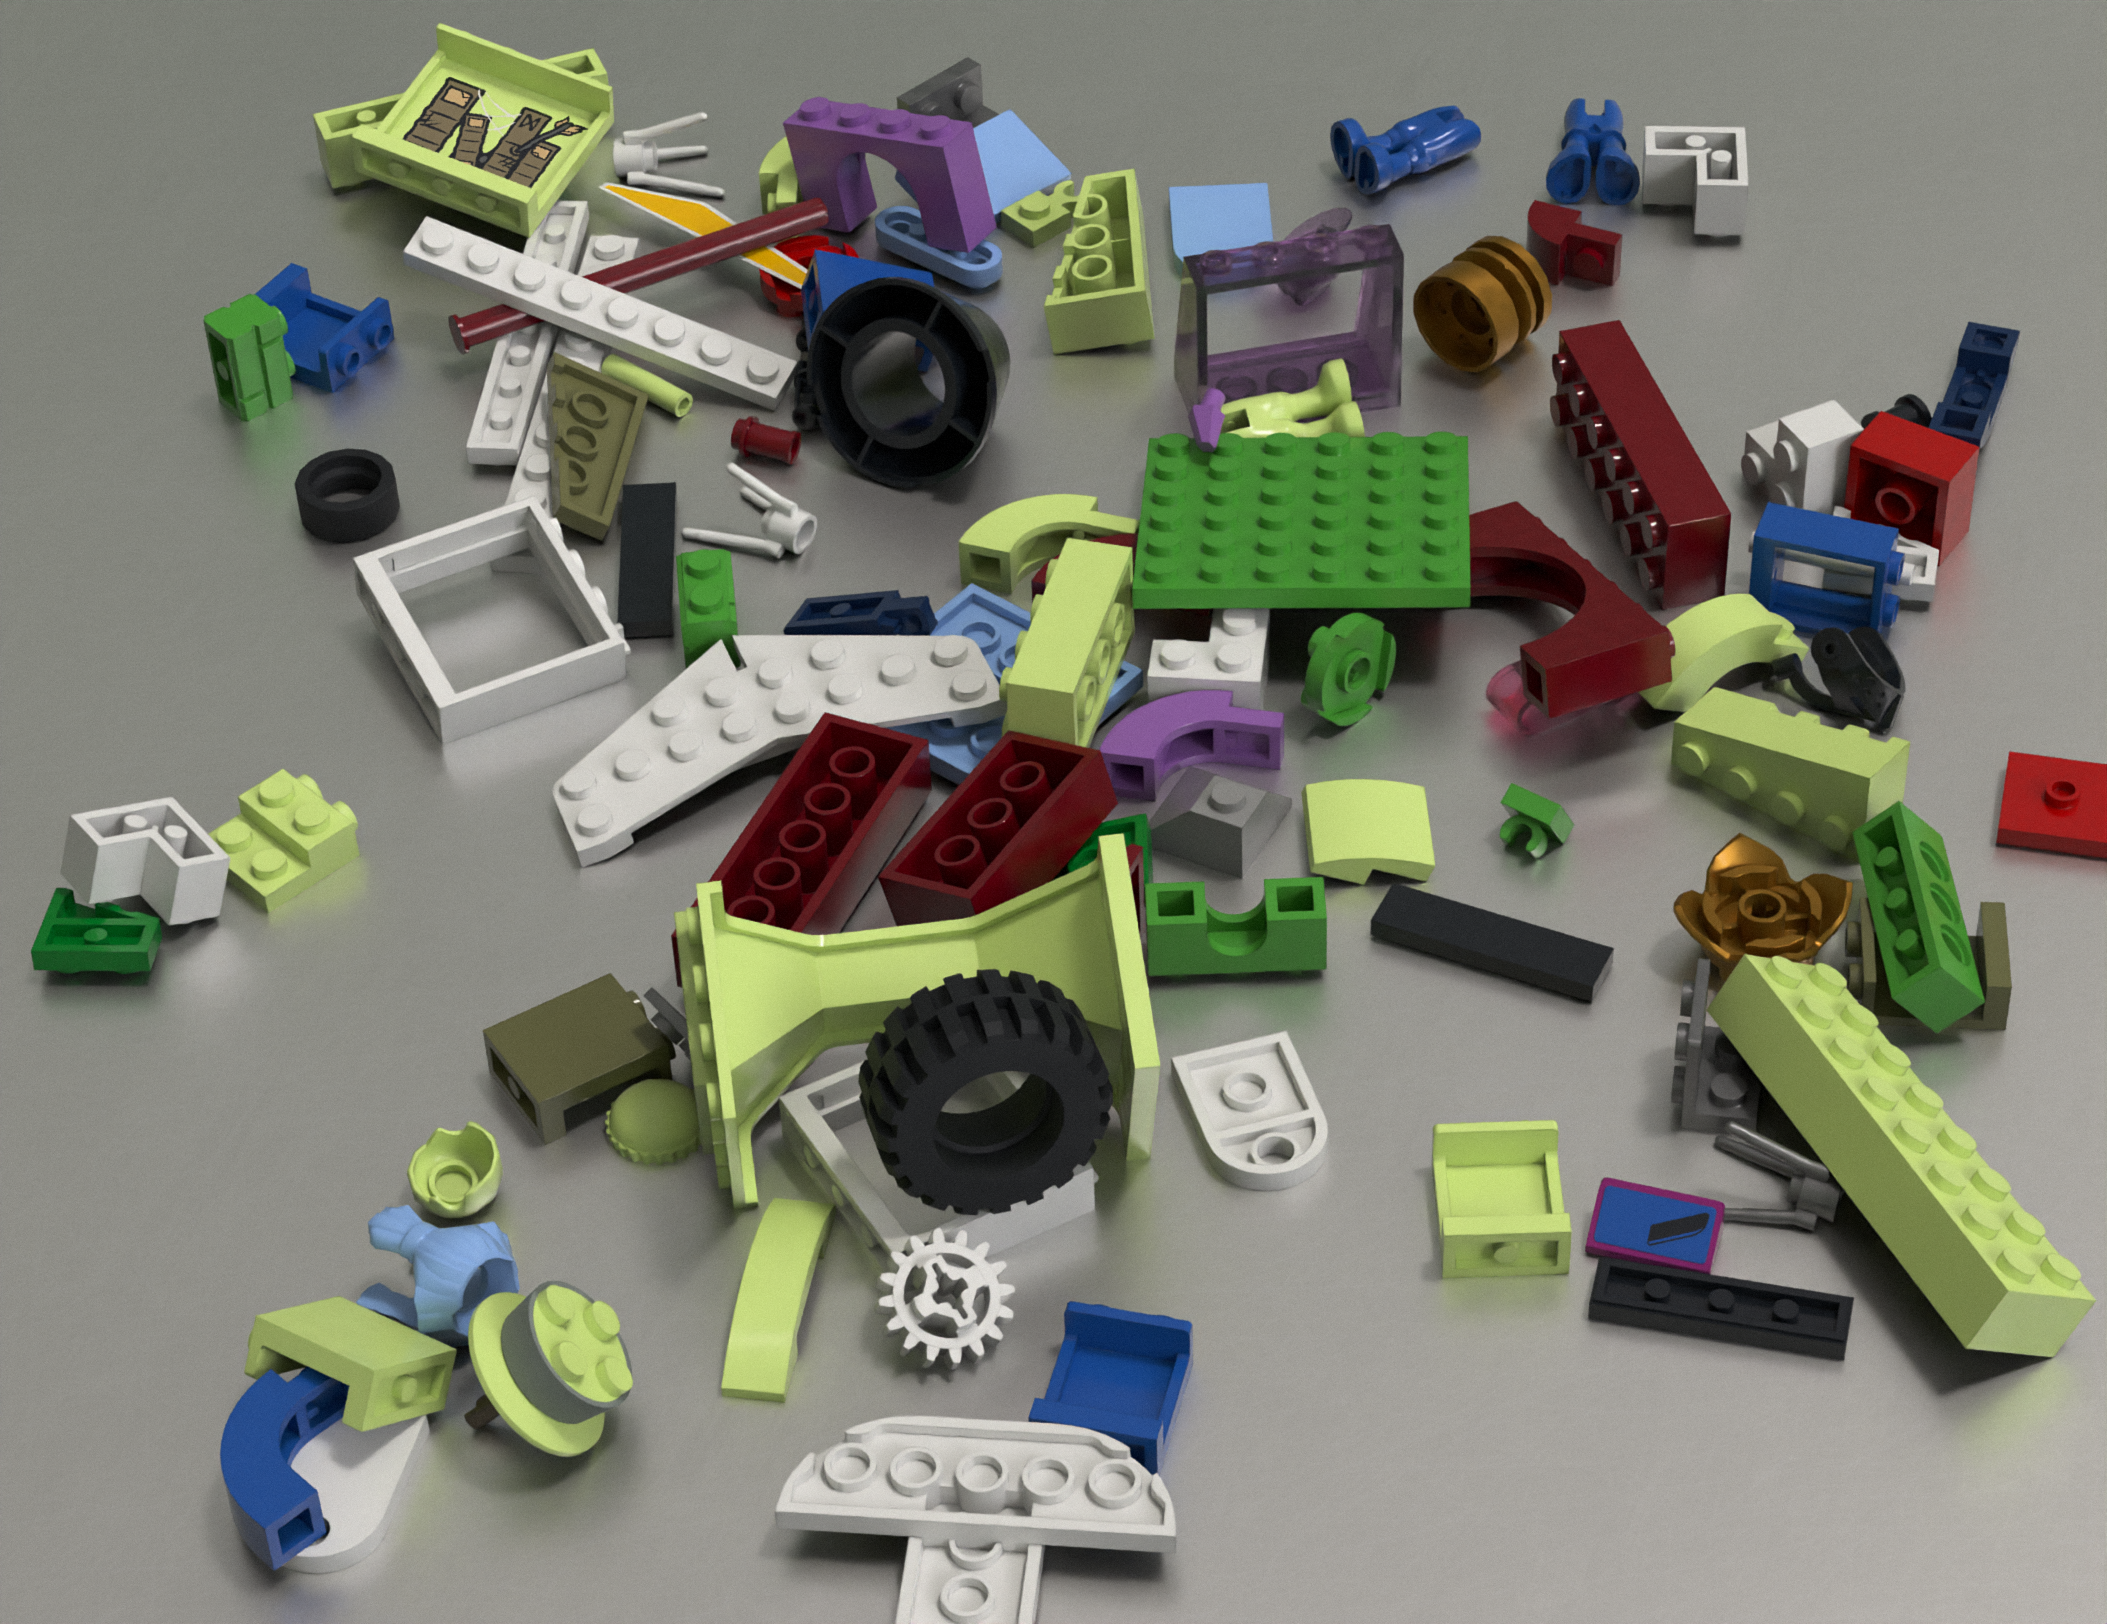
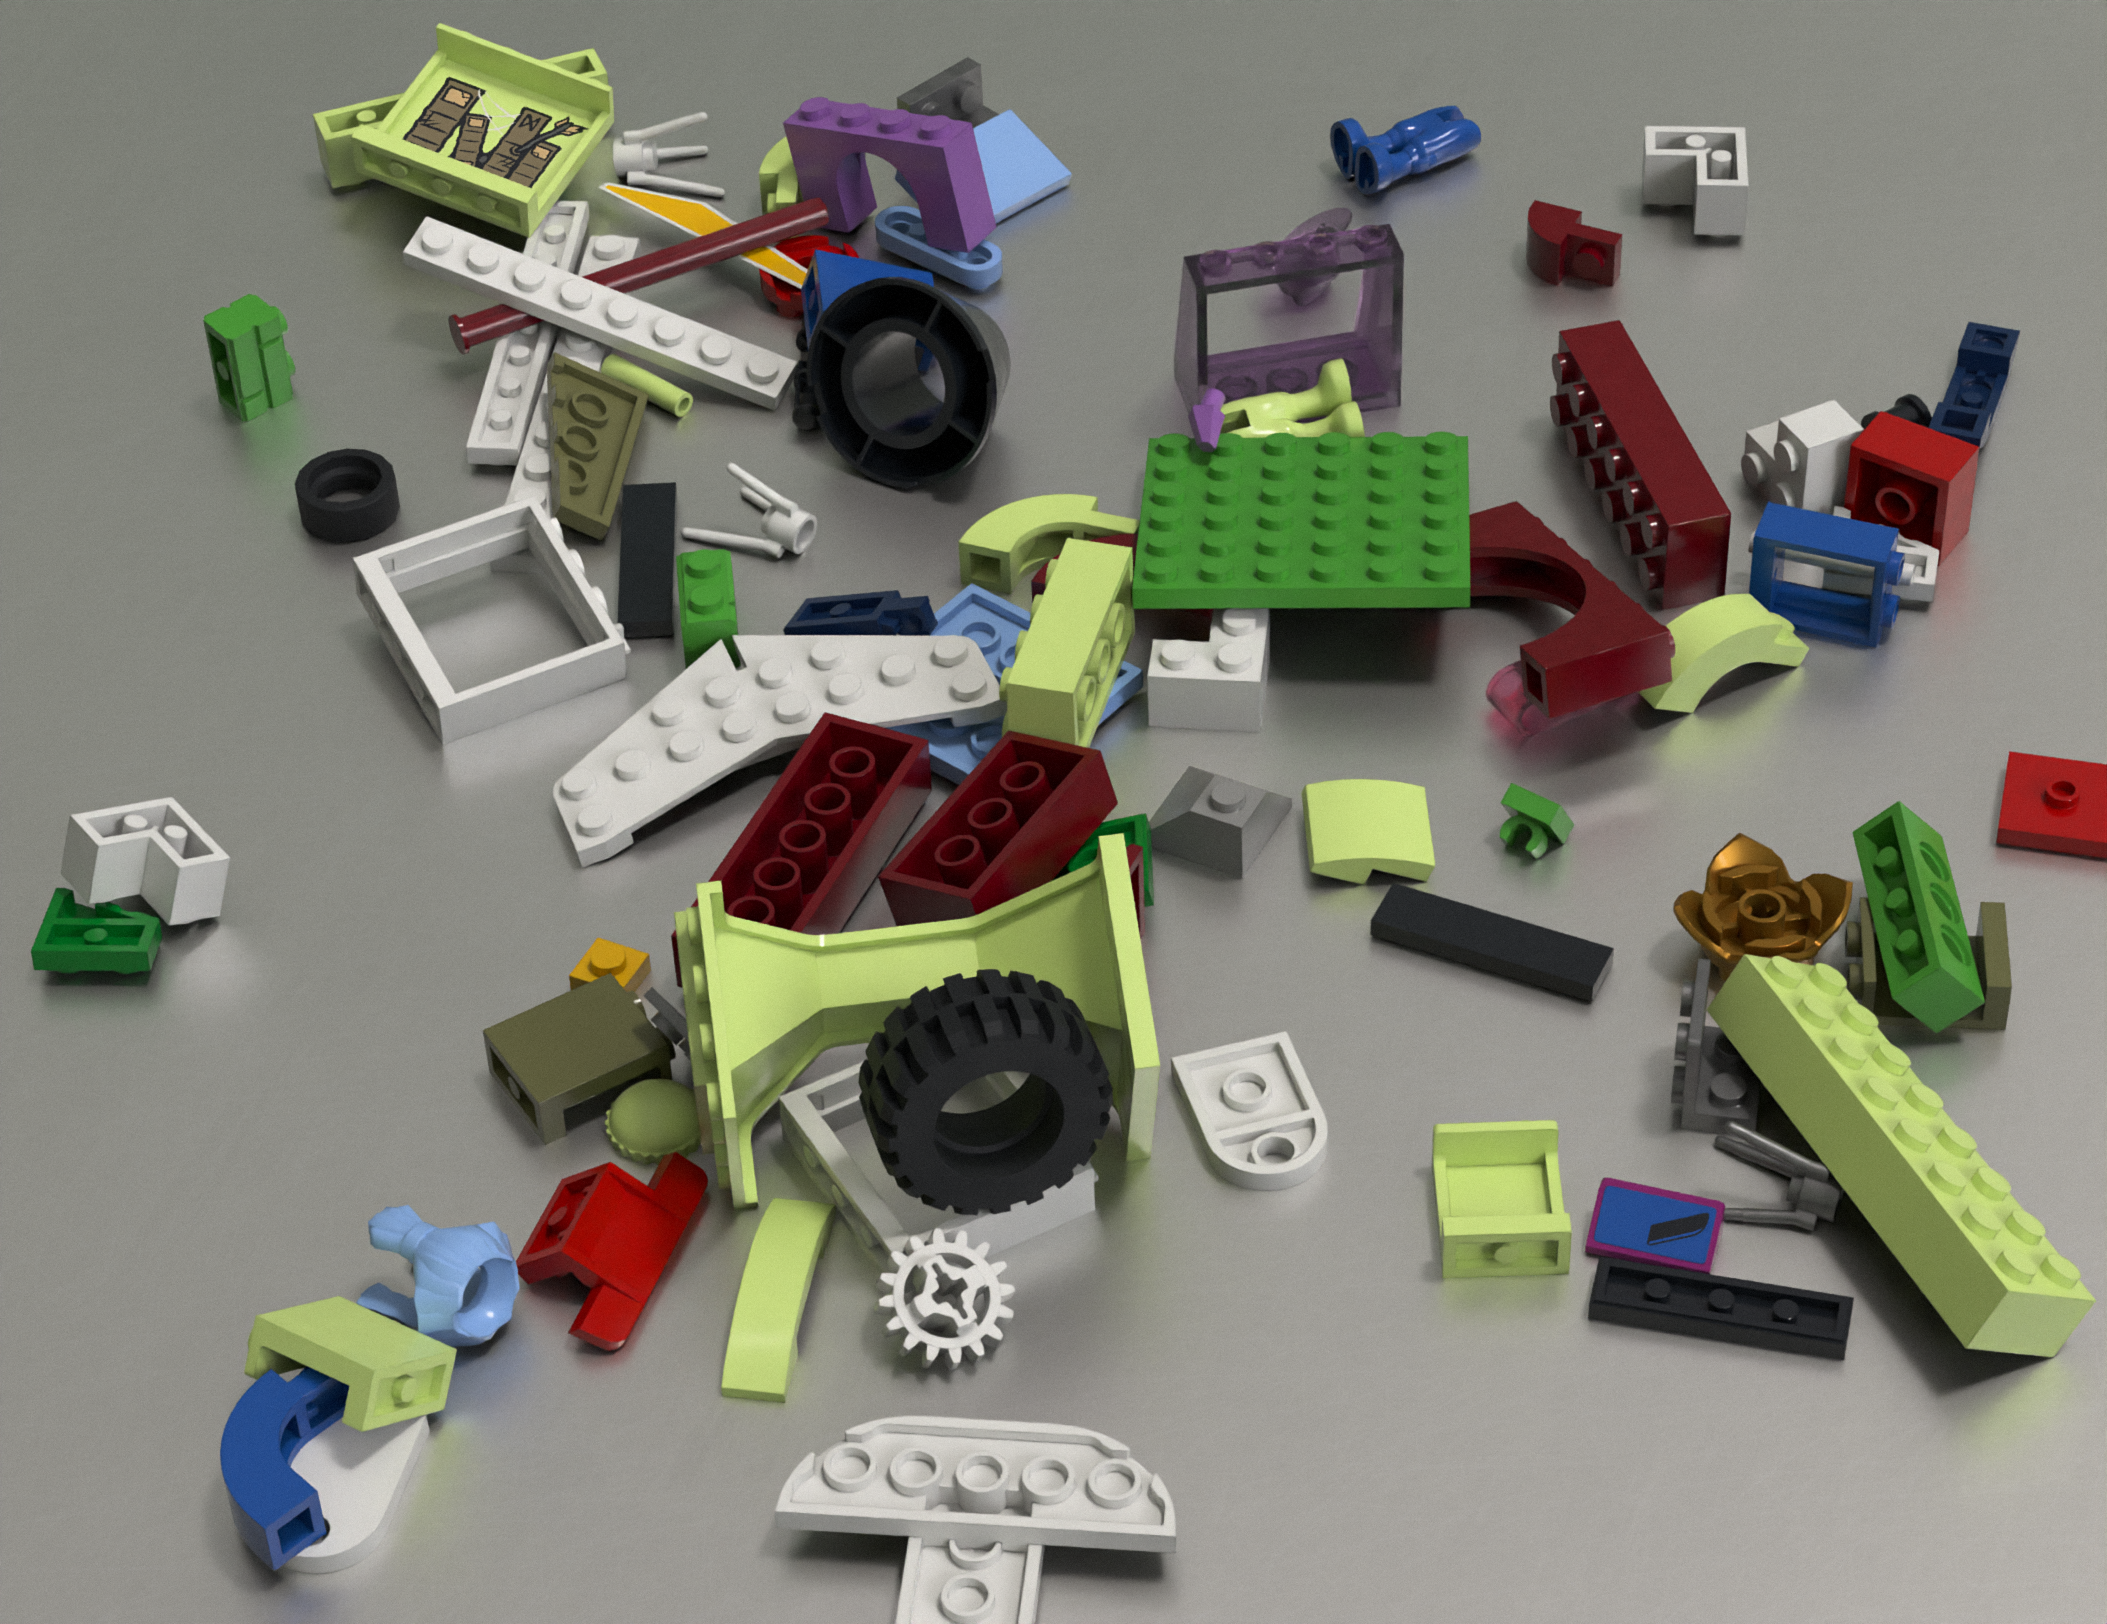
yellowish green plate [208,769,360,913] -> none
blue panel [254,263,395,393] -> none
yellowish green hair [407,1121,503,1218] -> none
yellowish green piece [464,1281,633,1457] -> none
dark red pin [731,416,801,465] -> none
yellowish green plate [1001,180,1079,248] -> none
blue panel [1028,1301,1193,1477] -> none
yellowish green wedge [1044,168,1155,354] -> none
medium lavender arch [1099,690,1284,801] -> none
bright green arch [1145,877,1327,976] -> none
light blue tile [1169,183,1273,290] -> none
bright green plate [1301,613,1396,726] -> none
pearl gold wheel [1413,236,1552,372] -> none
blue piece [1546,98,1640,205] -> none
yellowish green wedge [1671,687,1910,863] -> none
black helmet [1772,626,1906,731] -> none
none -> red plate [516,1152,708,1351]
none -> yellow plate [569,938,651,992]

